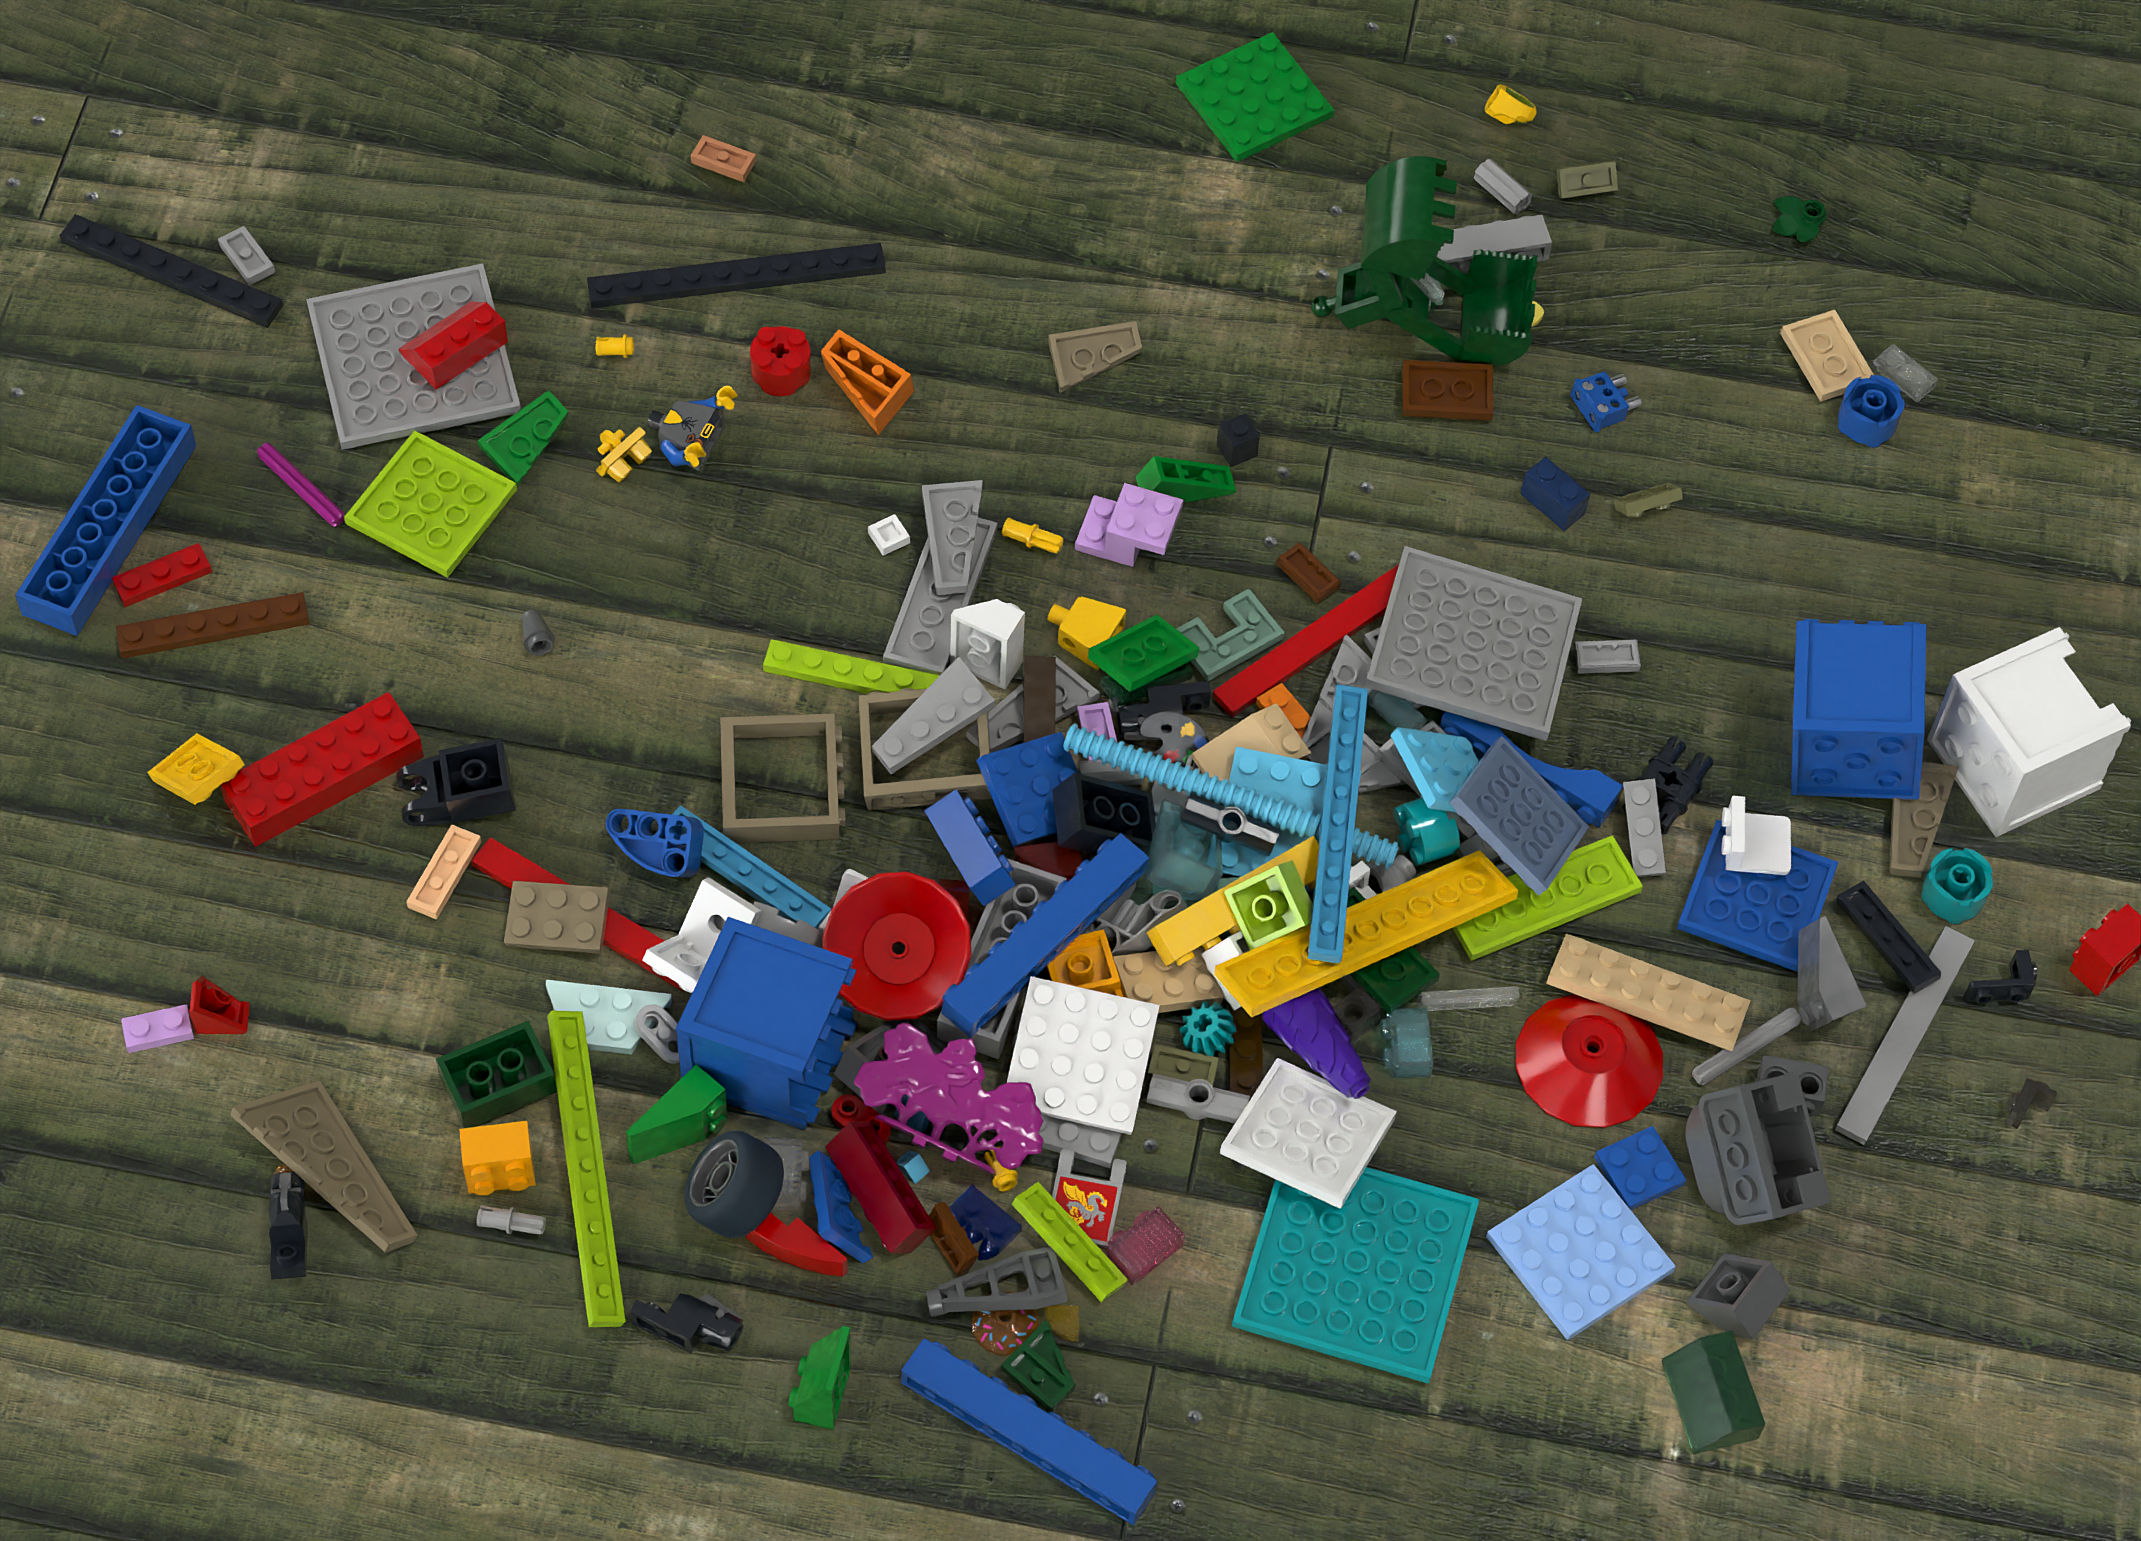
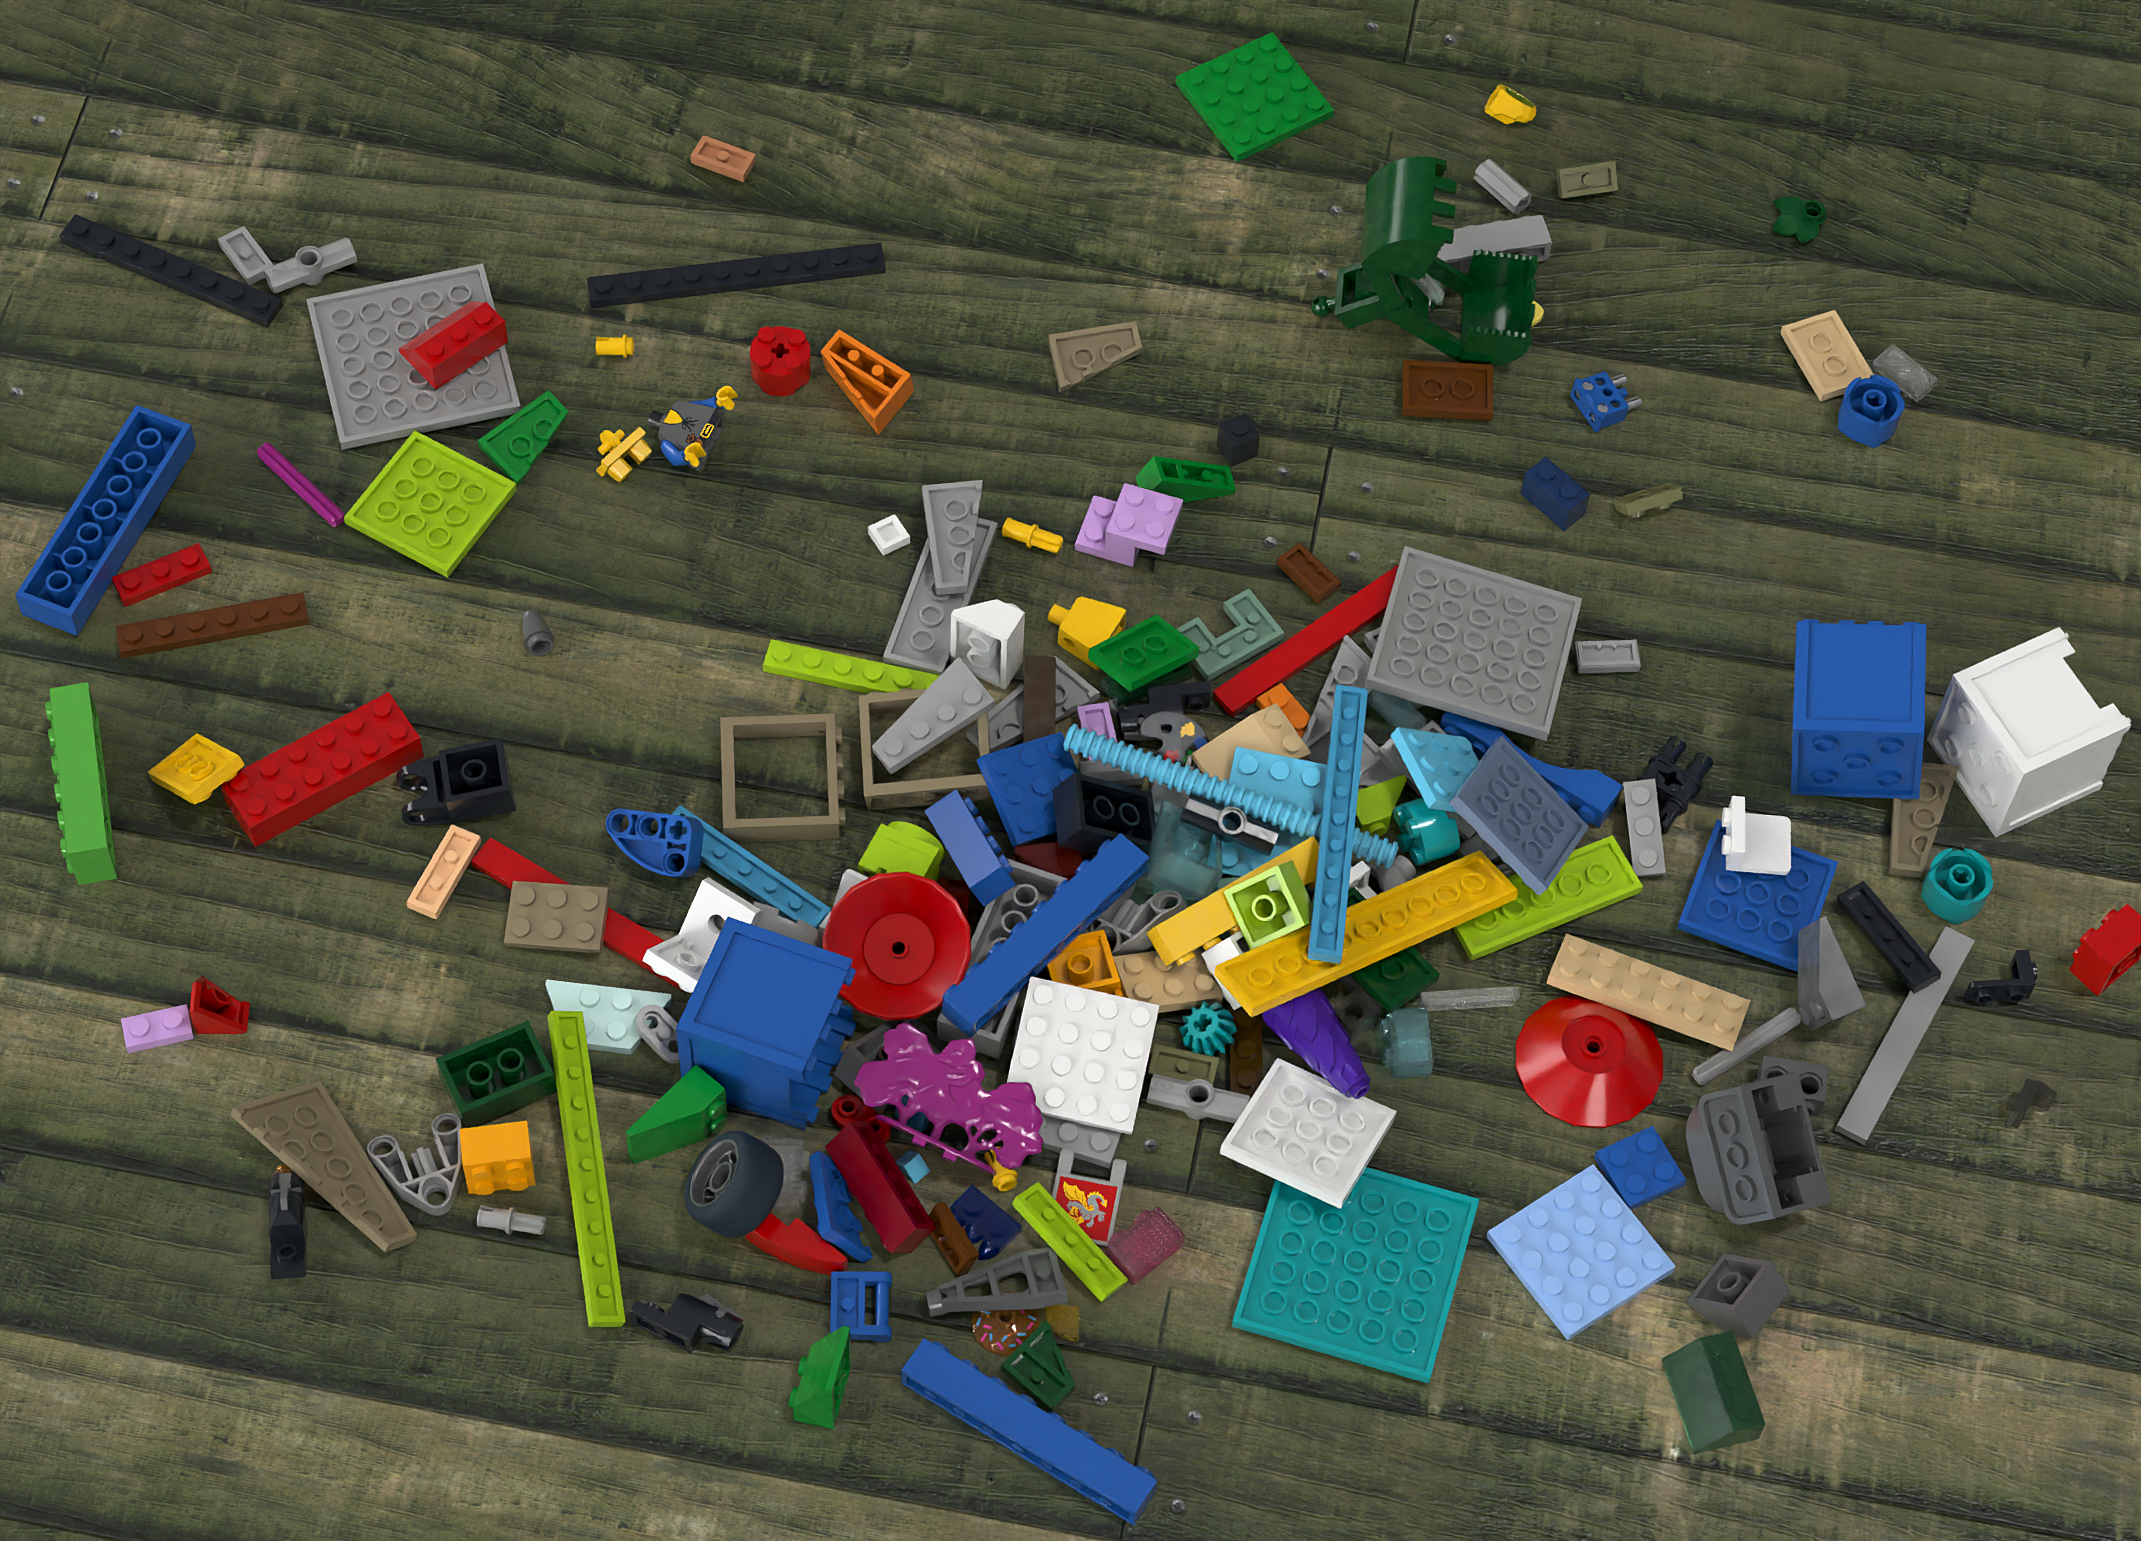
none -> bright green brick [45,682,118,885]
none -> light grey piece [263,237,357,294]
none -> light grey connector [367,1113,465,1216]
none -> blue plate [830,1272,892,1343]
none -> lime piece [858,821,945,882]
none -> lime slope [1354,775,1407,837]

